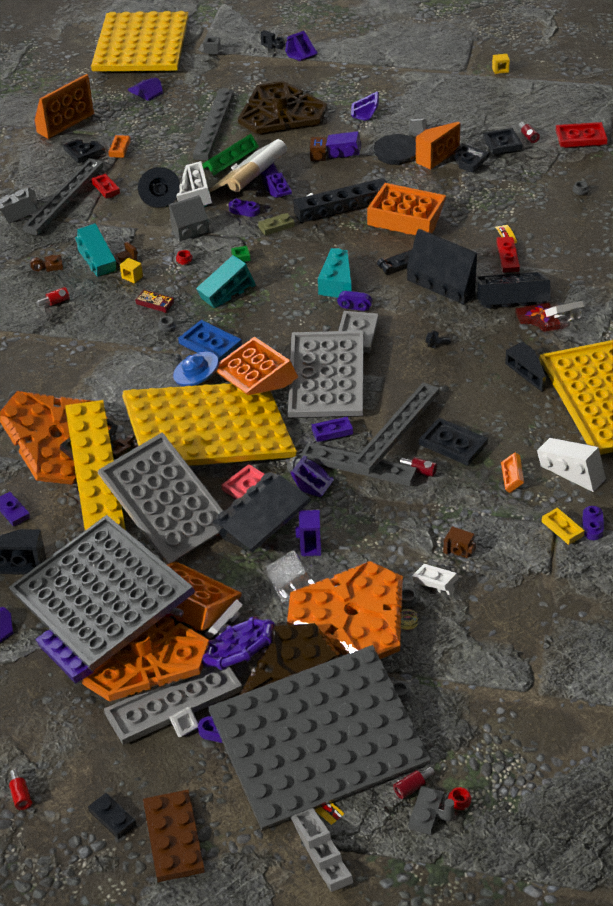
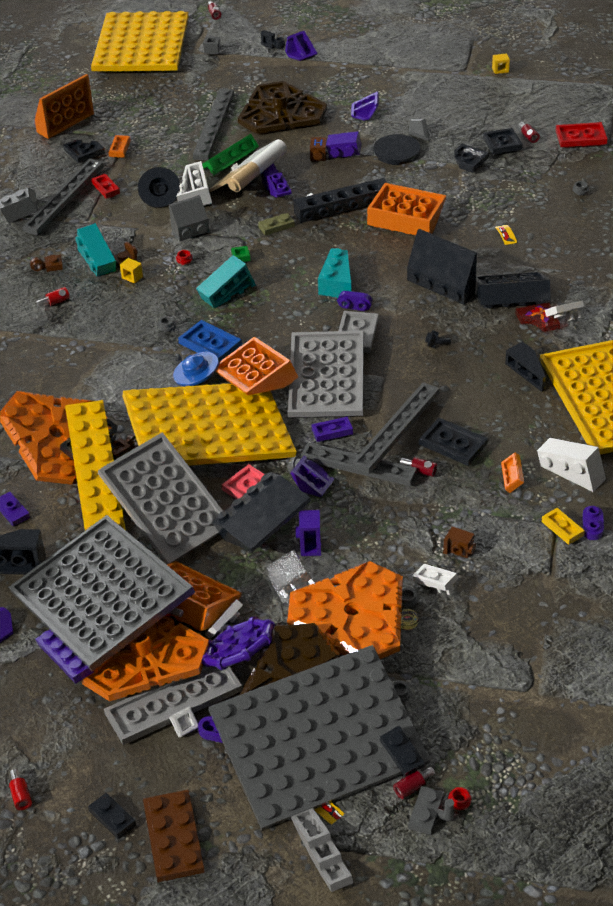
dark purple slope [128,77,163,101] -> none
tile [135,290,174,313] -> none
dark purple plate [229,199,260,217] -> none
black plate [377,249,412,275] -> none
orange slope [416,122,461,170] -> none
red plate [496,237,520,273] -> none
none -> dark red piece [208,1,222,20]
none -> black plate [379,726,425,777]

